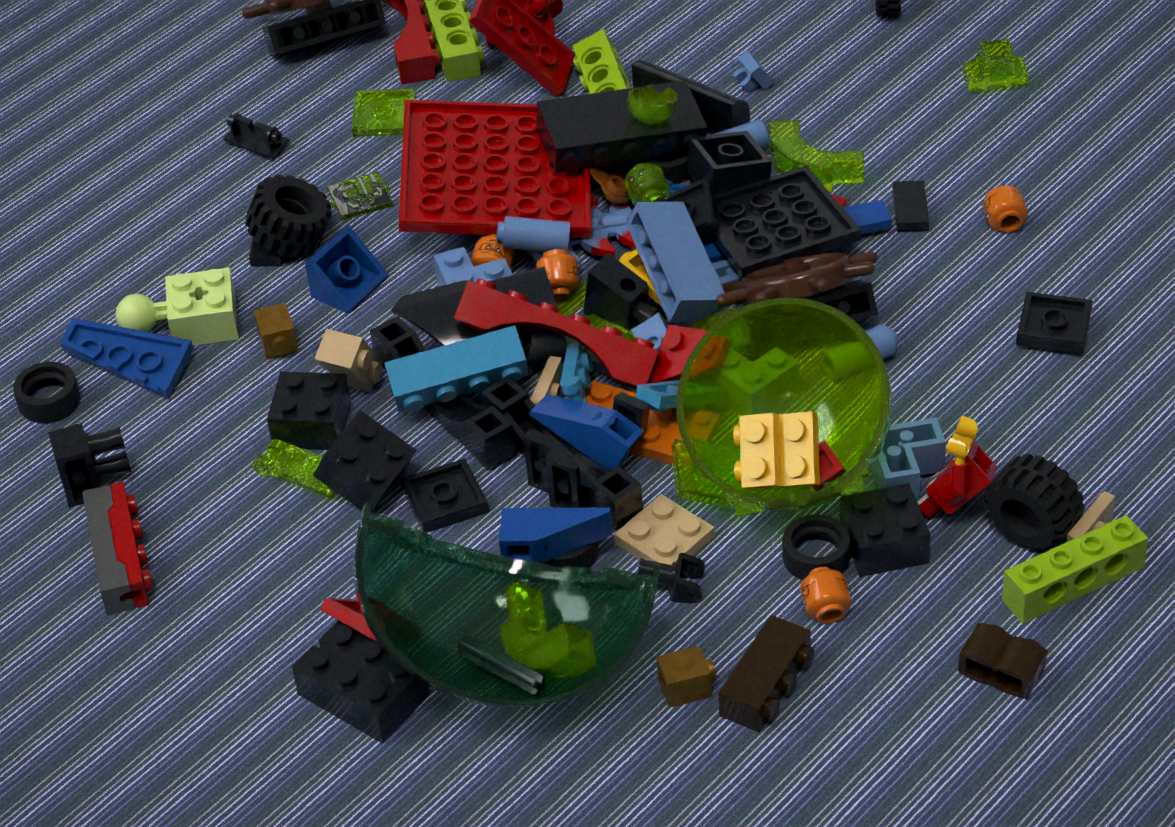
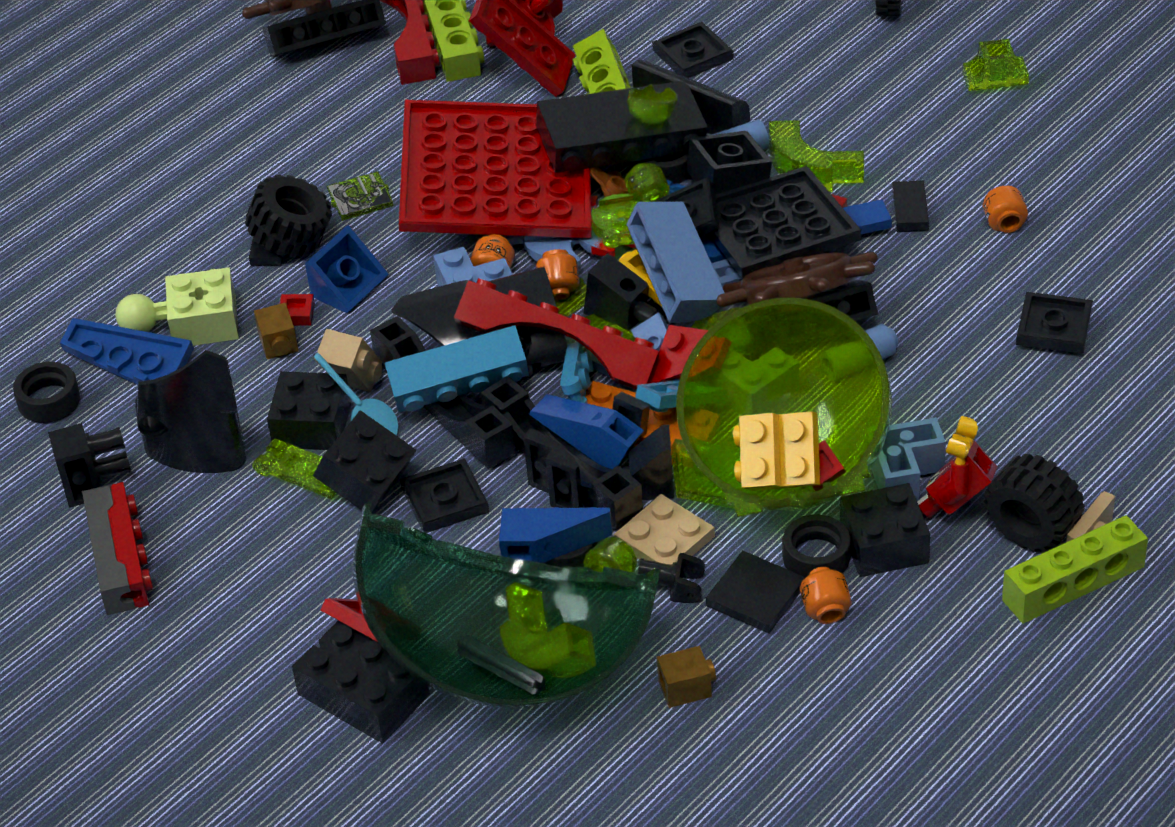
black hinge [223,113,290,158] -> none
clear neon green tile [351,88,416,137] -> none
medium blue brick [496,216,570,252] -> none
tan plate [530,356,563,406] -> none
dark brown brick [718,615,814,733] -> none
medium blue tile [733,50,774,92] -> none
dark brown brick [958,623,1048,699] -> none
none -> black panel [135,350,246,473]
none -> red tile [280,294,315,326]
none -> medium azure piece [314,353,398,435]
none -> clear neon green head [584,537,637,590]
none -> clear neon green plate [591,194,648,248]
none -> black slope [623,424,674,501]
none -> black tile [652,22,734,78]
none -> black tile [706,550,806,633]

